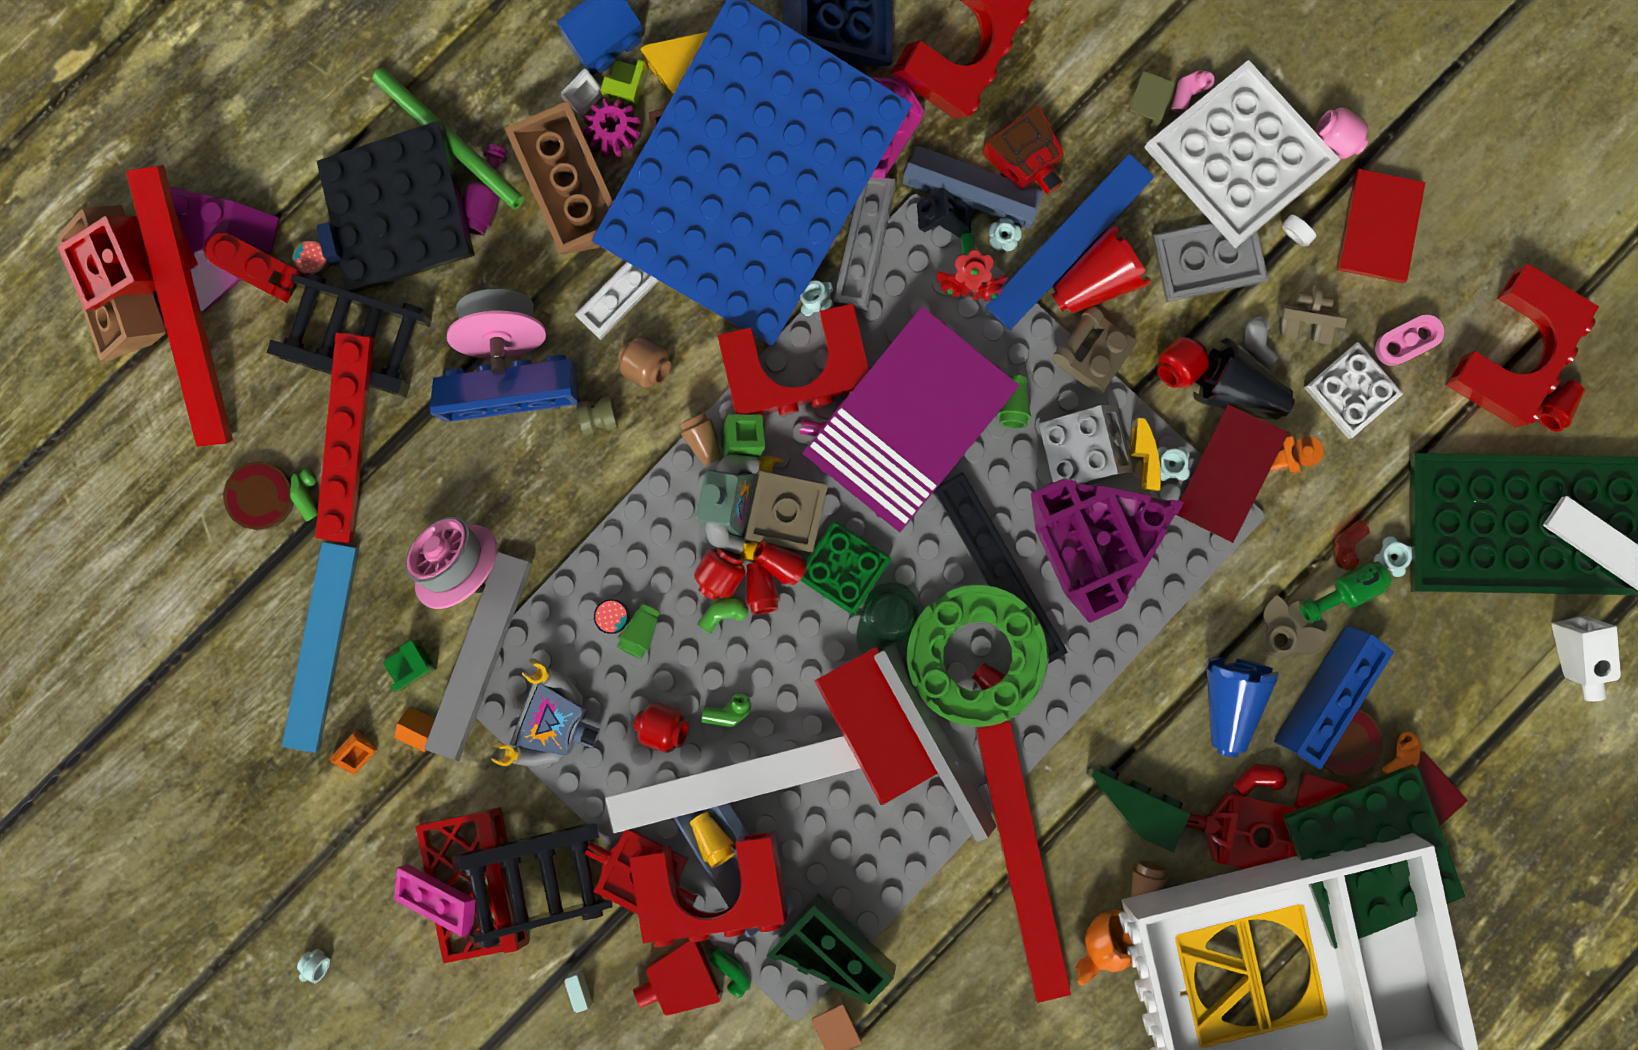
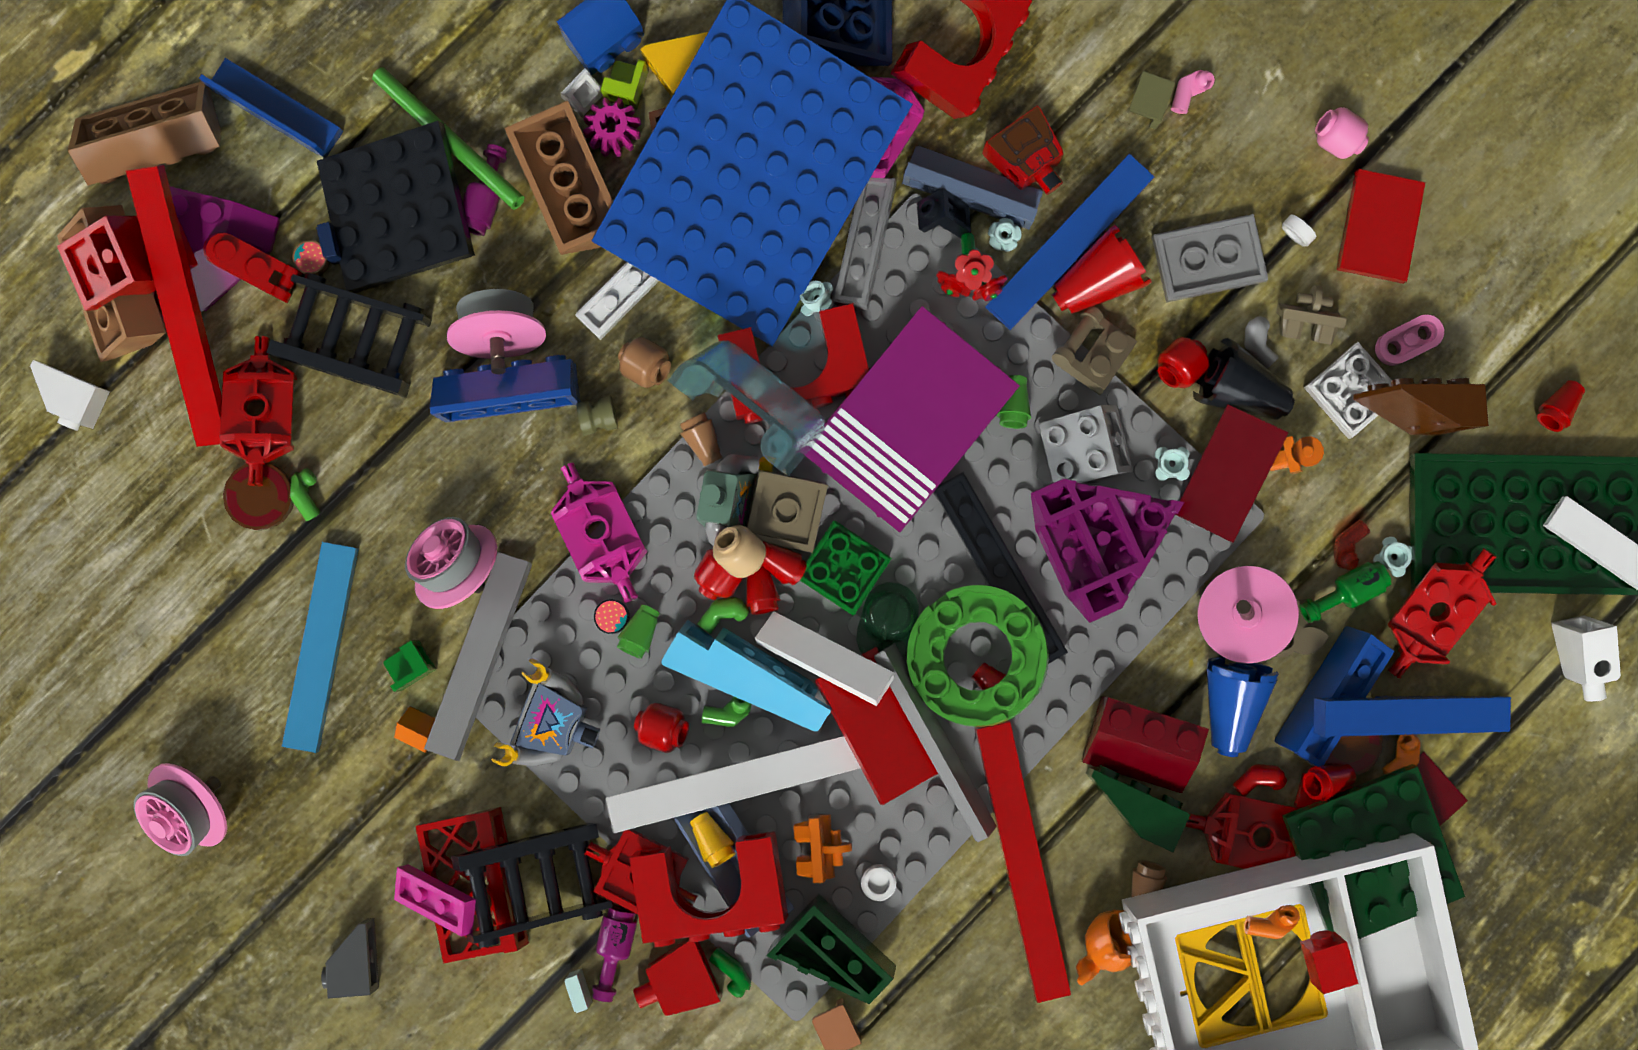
light aqua plate [297,949,330,984] -> none
red plate [315,332,374,543] -> none
orange slope [329,729,378,775] -> none
bright green panel [720,414,765,459] -> none
yellow slope [1129,418,1161,493] -> none
white plate [1145,60,1341,249] -> none
red arch [1445,264,1599,428] -> none
none -> white slope [30,360,110,431]
none -> medium nougat slope [68,81,221,186]
none -> bright pink piece [134,763,227,856]
none -> blue panel [198,58,343,158]
none -> red plate [220,336,297,486]
none -> dark grey slope [321,918,379,999]
none -> dark pink plate [551,463,648,603]
none -> magenta piece [592,905,638,1002]
none -> medium azure wedge [661,620,832,731]
none -> clear light blue windscreen [667,340,825,476]
none -> tan head [713,525,766,578]
none -> white tile [755,611,894,706]
none -> orange hips [793,814,852,883]
none -> white tile [861,864,896,901]
none -> dark red slope [1081,696,1209,793]
none -> bright pink piece [1198,566,1299,663]
none -> orange arm [1244,905,1300,939]
none -> red brick [1300,930,1359,995]
none -> red cone [1302,764,1356,801]
none -> blue slope [1313,696,1511,737]
none -> reddish brown slope [1353,378,1489,435]
none -> red plate [1388,548,1497,679]

